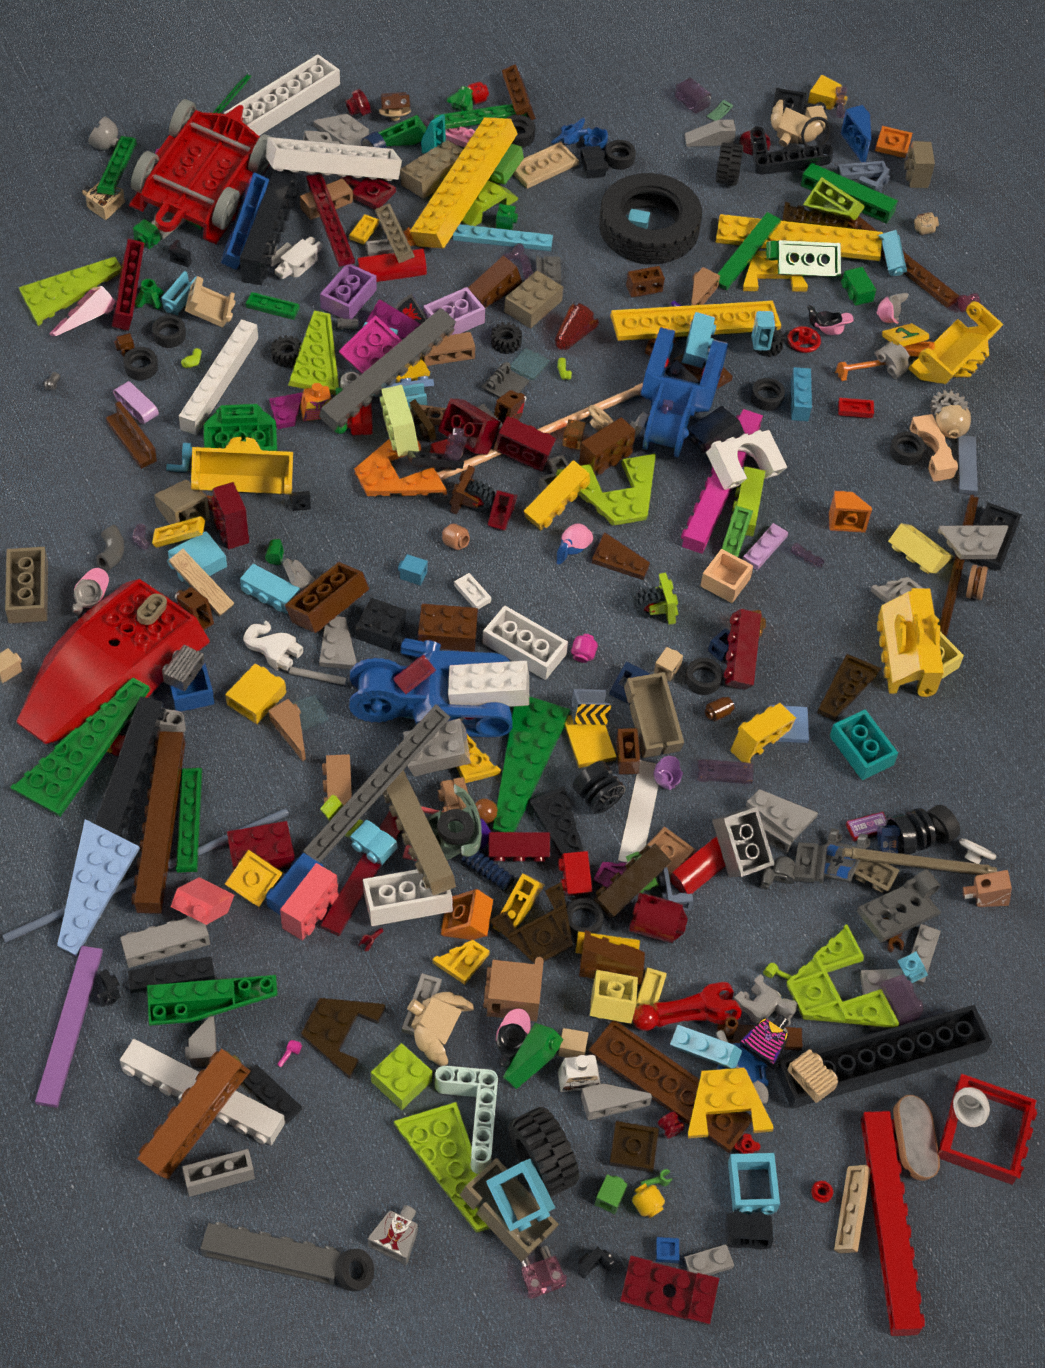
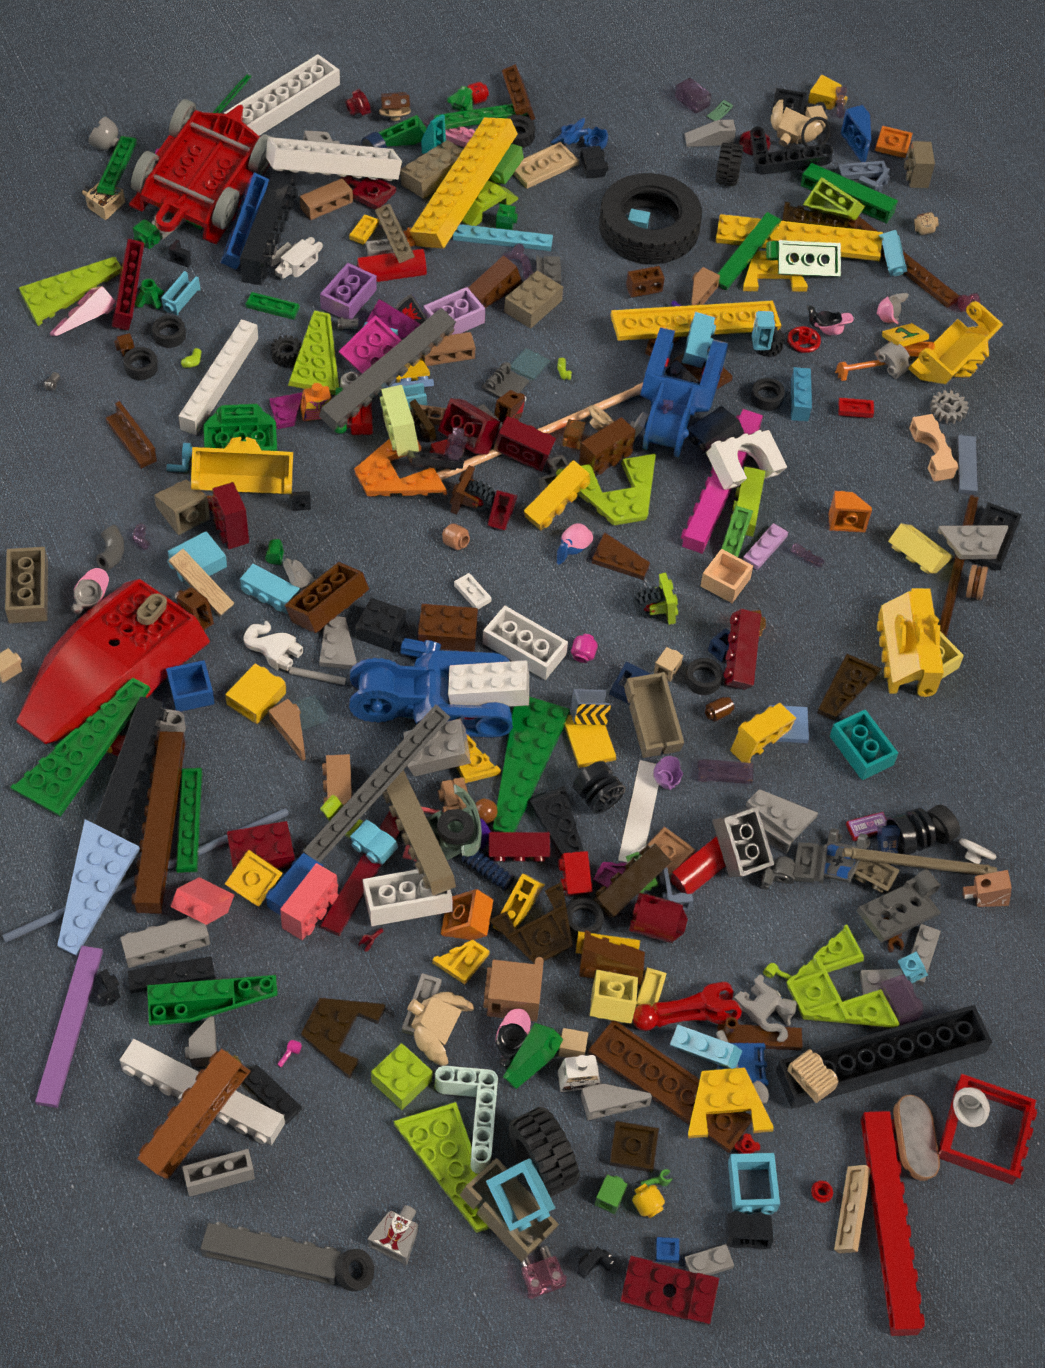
lavender beam [113,381,159,424] -> none
yellow plate [152,516,205,548] -> none
flat silver brick [162,645,205,691] -> none
tan panel [185,276,235,328] -> none
dark red tile [306,173,355,267] -> none
light grey wing [314,114,369,146] -> none
tile [393,654,436,694] -> none
dark azure brick [398,554,428,586] -> none
black tyre [491,322,522,354] -> none
clear red cone [554,303,599,350] -> none
black tyre [605,140,636,169] -> none
reddish brown brick [616,728,640,774] -> none
dark red wheel [657,1111,685,1139] -> none
torso [740,1014,789,1070] -> none
green brick [841,267,876,306] -> none
light grey wing [871,577,922,603] -> none
black tyre [890,431,925,465] -> none
tan cylinder [935,405,971,438] -> none

